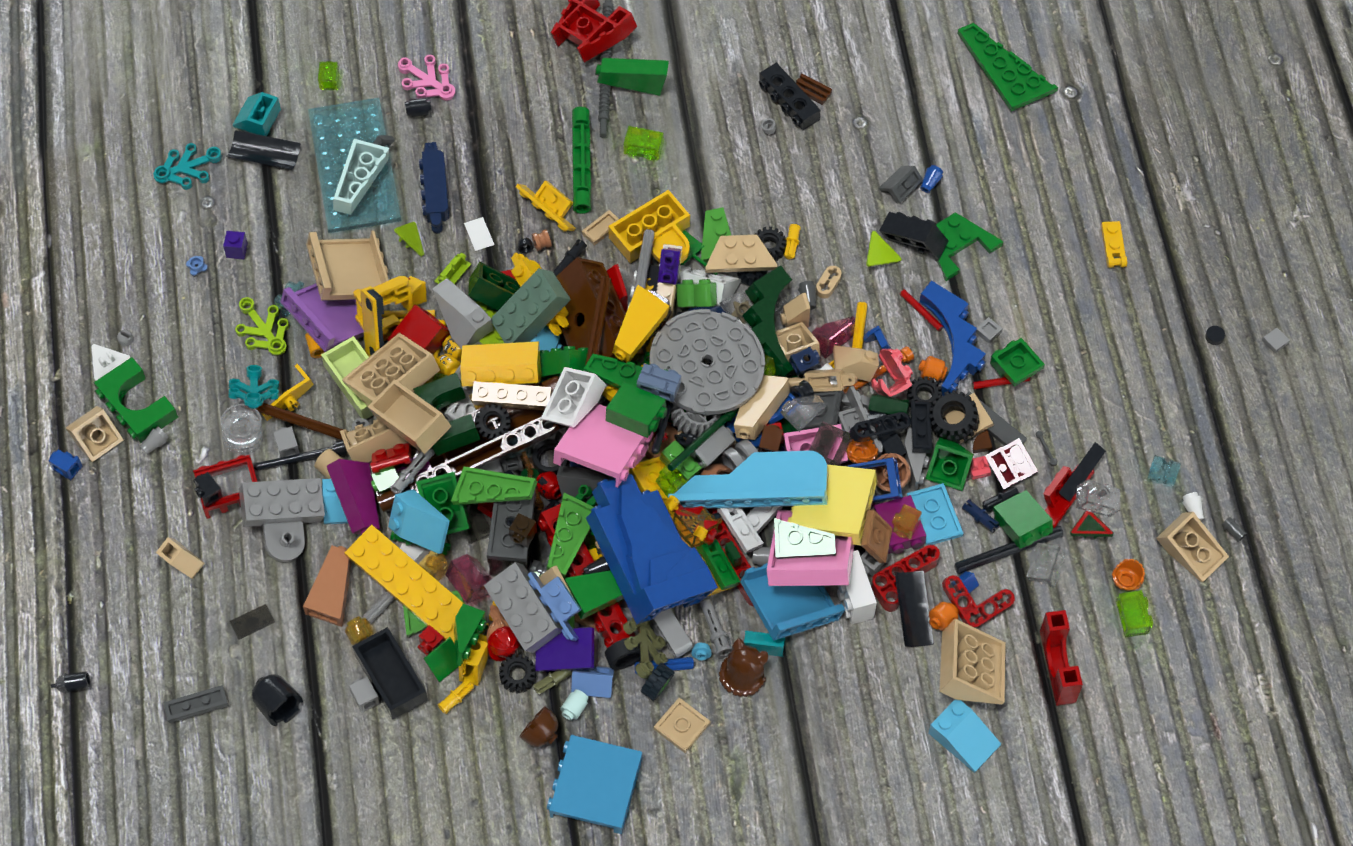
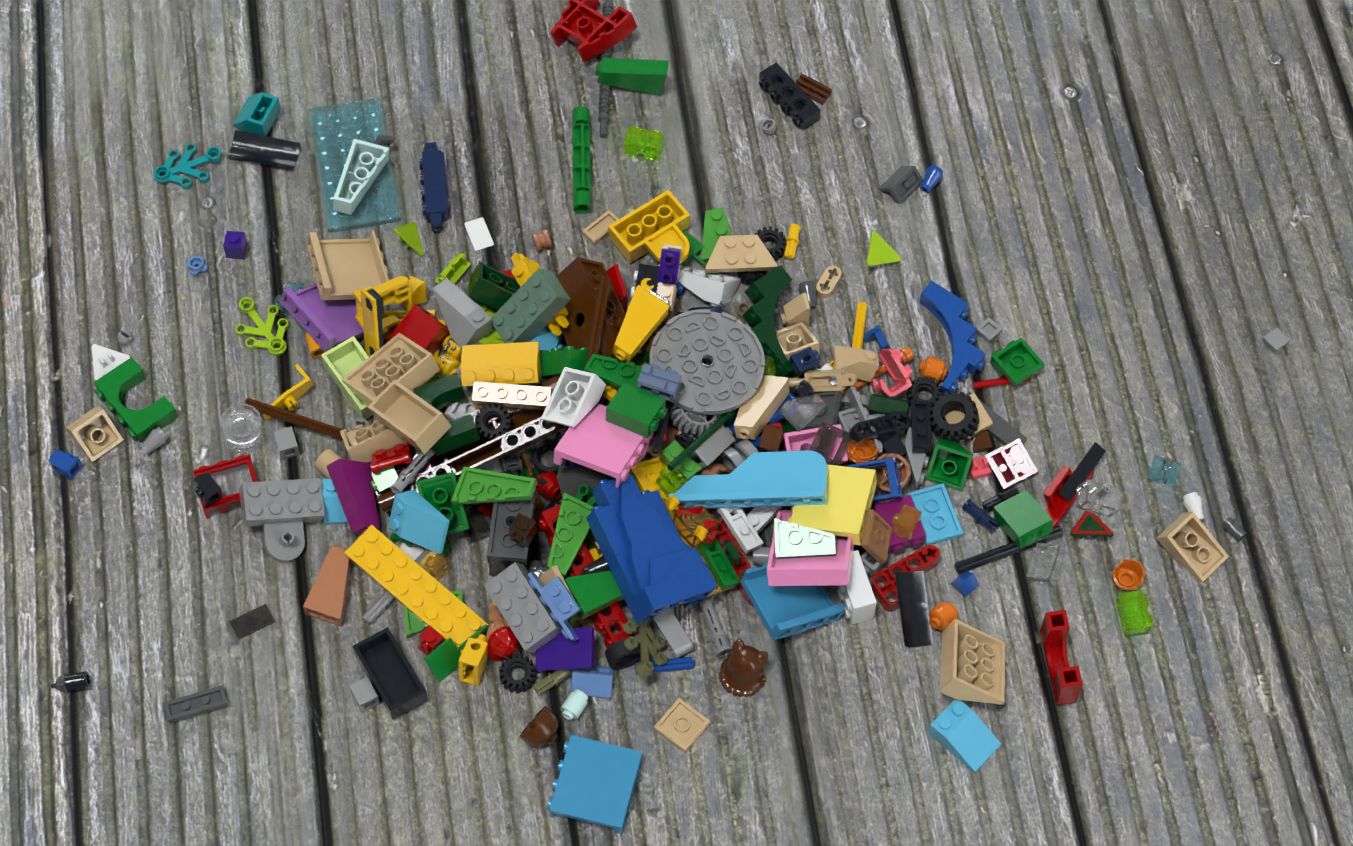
tan slope [156,537,205,579] -> none
teal plant [228,365,279,409] -> none
black cylinder [252,674,303,726] -> none
black piece [254,440,347,471] -> none
clear neon green brick [318,61,339,90] -> none
clear yellow head [345,616,375,645] -> none
bright pink plant [398,55,455,101] -> none
black brick [405,97,432,117] -> none
yellow axle [438,680,474,714] -> none
clear pink slope [445,554,492,604] -> none
green slope [454,604,487,666] -> none
yellow bracket [515,181,576,231] -> none
black hinge [518,237,533,253] -> none
black pin [553,239,587,276] -> none
light grey axle [633,229,655,294] -> none
black wheel [640,663,675,701] -> none
bright green brick [676,279,717,307] -> none
medium azure plate [692,643,712,661] -> none
teal panel [744,631,785,657] -> none
clear pink slope [812,316,855,359] -> none
black wedge [879,212,949,260] -> none
red bar [900,289,944,332] -> none
green wing [936,212,1003,281] -> none
red beam [942,575,1015,628] -> none
green wing [957,23,1058,112] -> none
dark grey hinge [1035,431,1058,466] -> none
yellow plate [1101,221,1127,268] -> none
black tile [1205,326,1225,345] -> none

